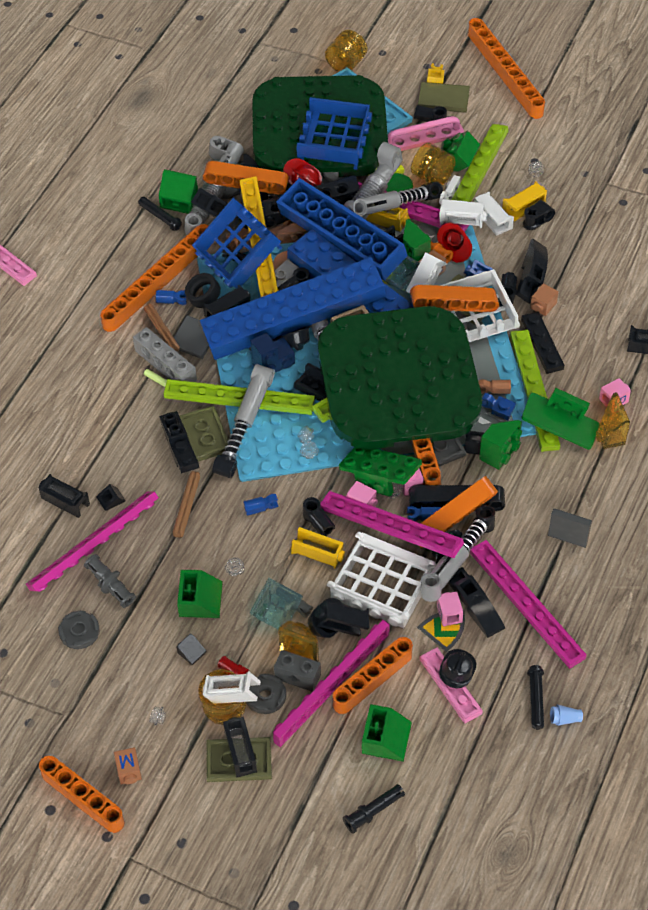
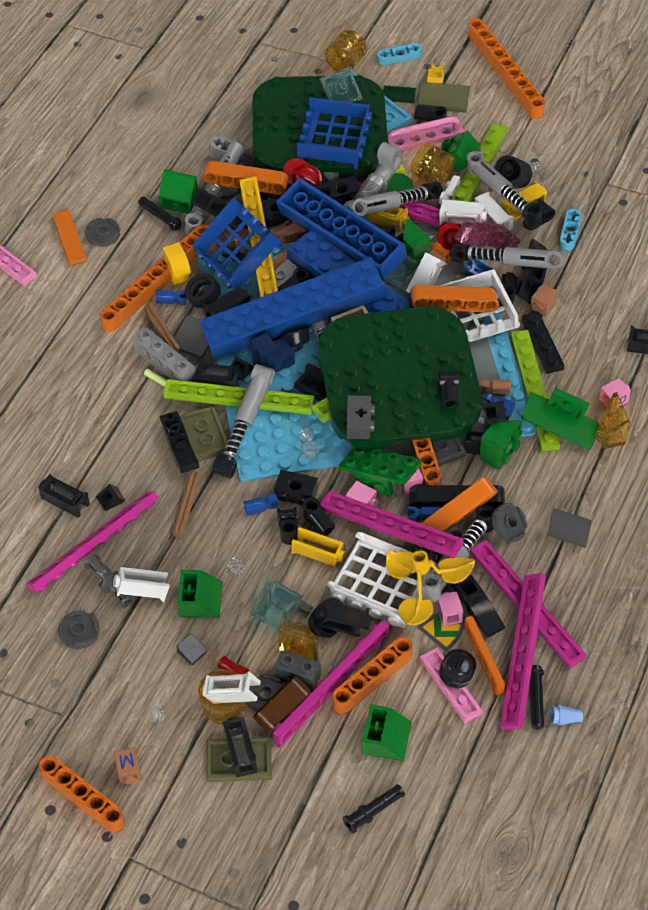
none -> orange tile [52,209,86,265]
none -> dark grey tile [86,218,120,247]
none -> white window [113,567,170,603]
none -> yellow brick [163,242,191,286]
none -> black window [194,362,245,387]
none -> black slope [231,356,254,381]
none -> reddish brown beam [253,675,311,733]
none -> black brick [274,470,318,506]
none -> black piece [277,507,298,545]
none -> clear light blue slope [320,68,363,103]
none -> dark grey brick [346,395,375,439]
none -> medium azure beam [377,43,422,65]
none -> dark green tile [383,85,416,103]
none -> yellow plant [386,550,475,625]
none -> black piece [438,372,459,409]
none -> piece [450,243,567,269]
none -> clear pink beam [455,221,520,250]
none -> orange tile [464,616,505,696]
none -> piece [467,151,542,227]
none -> black window [482,401,506,428]
none -> dark grey tile [492,503,527,543]
none -> black piece [495,155,532,188]
none -> dark pink plate [500,573,546,730]
none -> medium azure beam [559,209,582,251]

